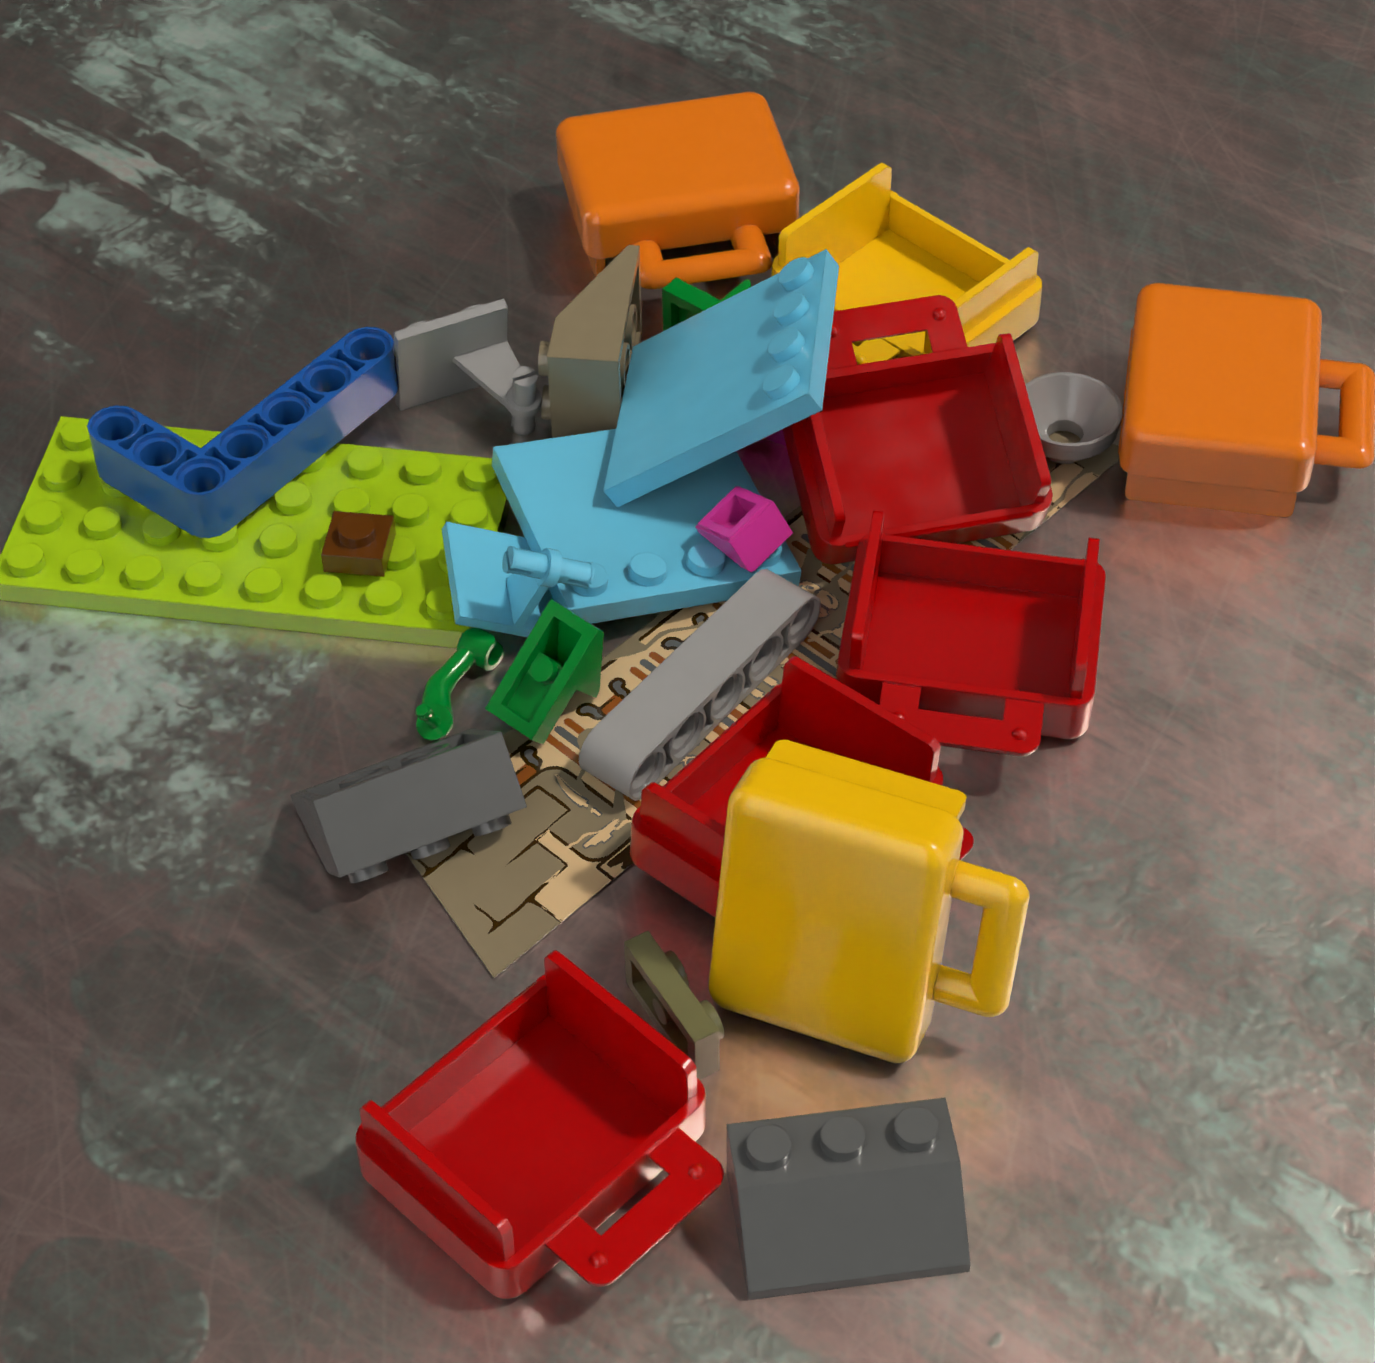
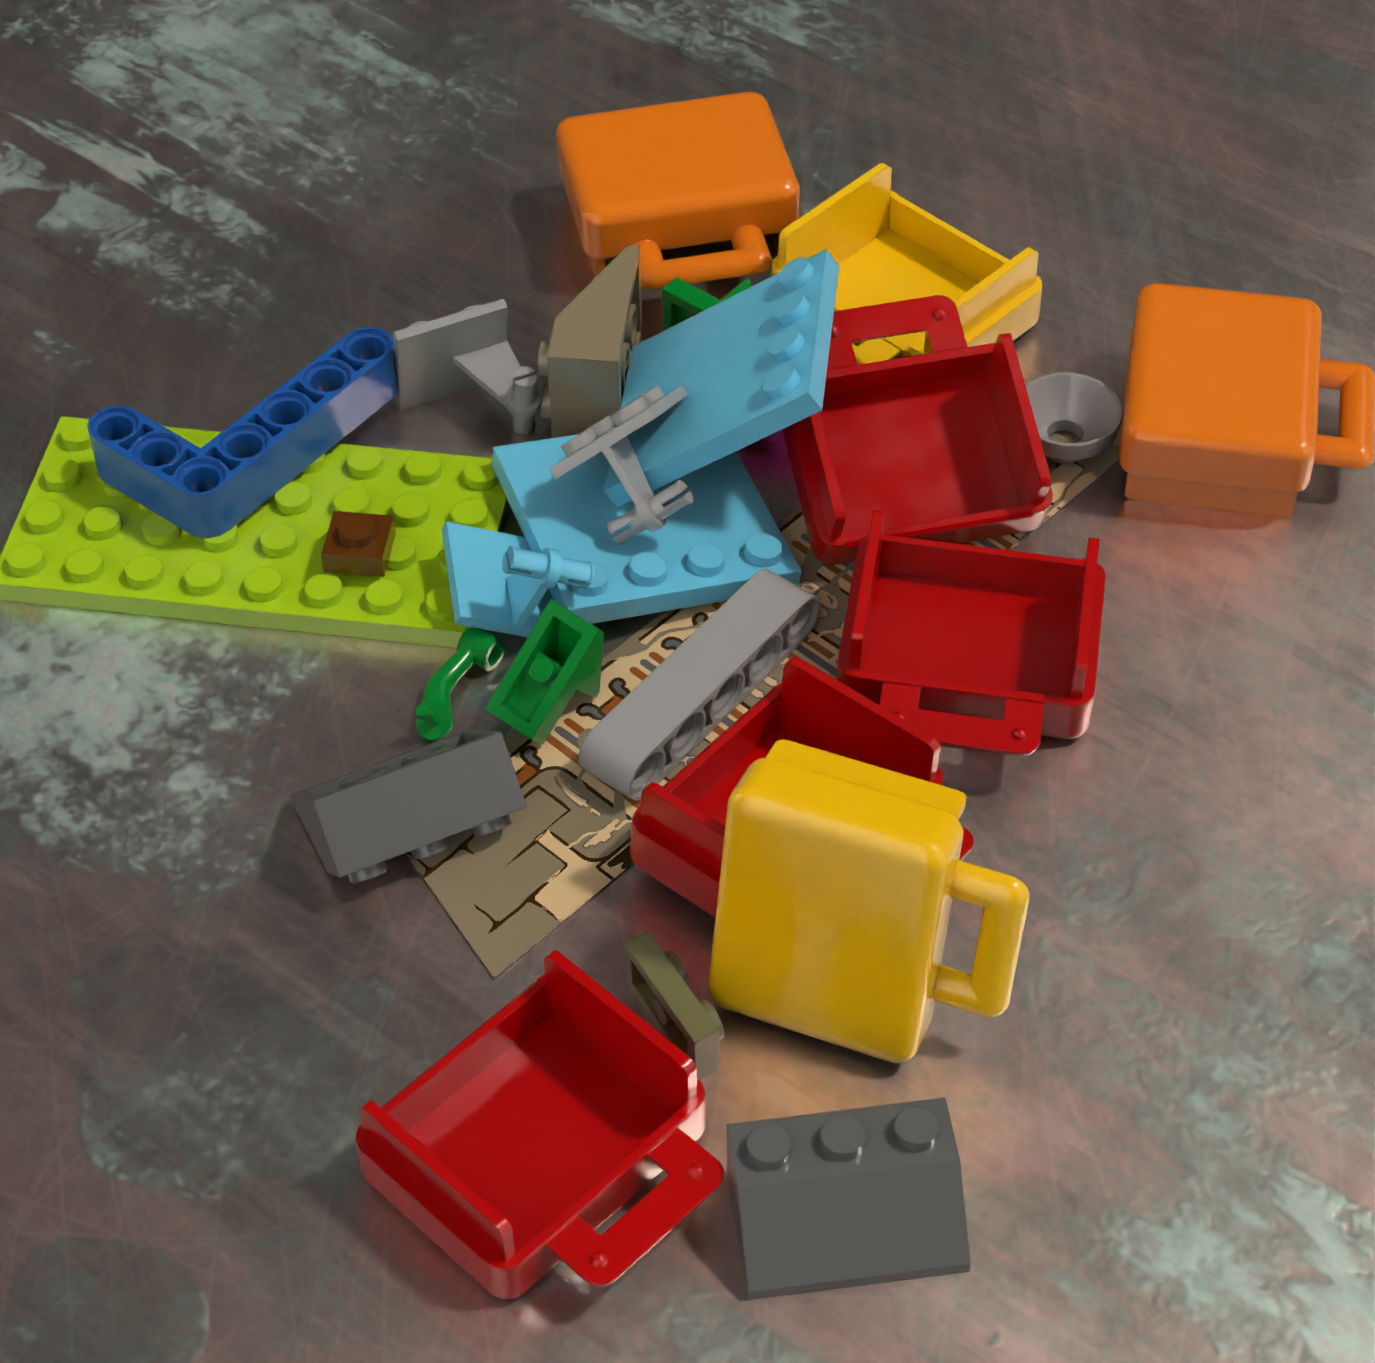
dark pink slope [695,486,793,572] -> none
none -> light grey plate [549,384,693,545]

